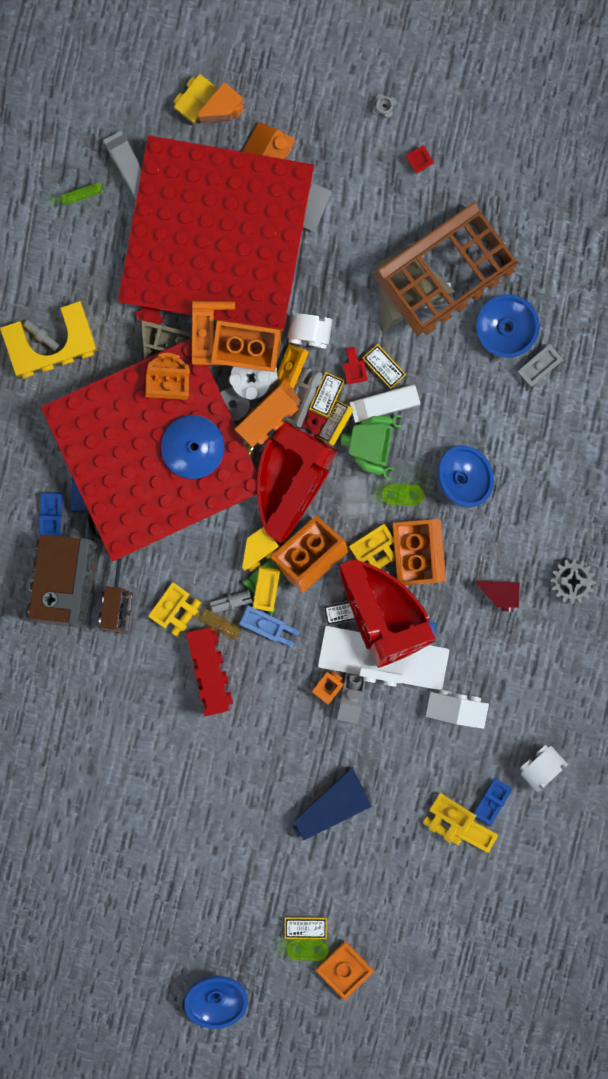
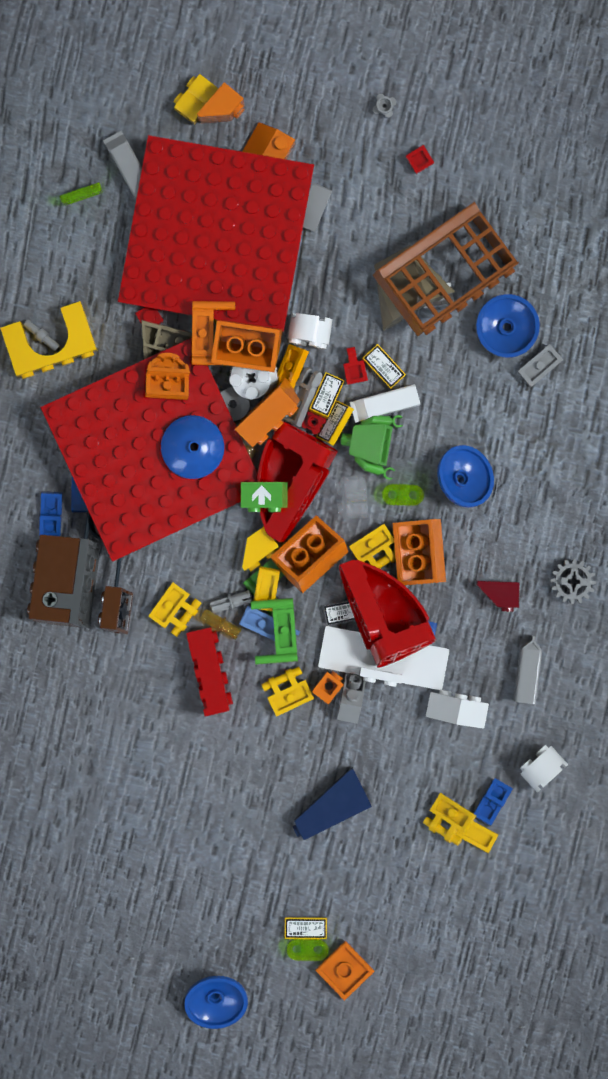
none -> bright green brick [241,482,288,512]
none -> bright green plate [251,598,298,664]
none -> yellow plate [261,666,314,717]
none -> light grey piece [513,635,542,704]

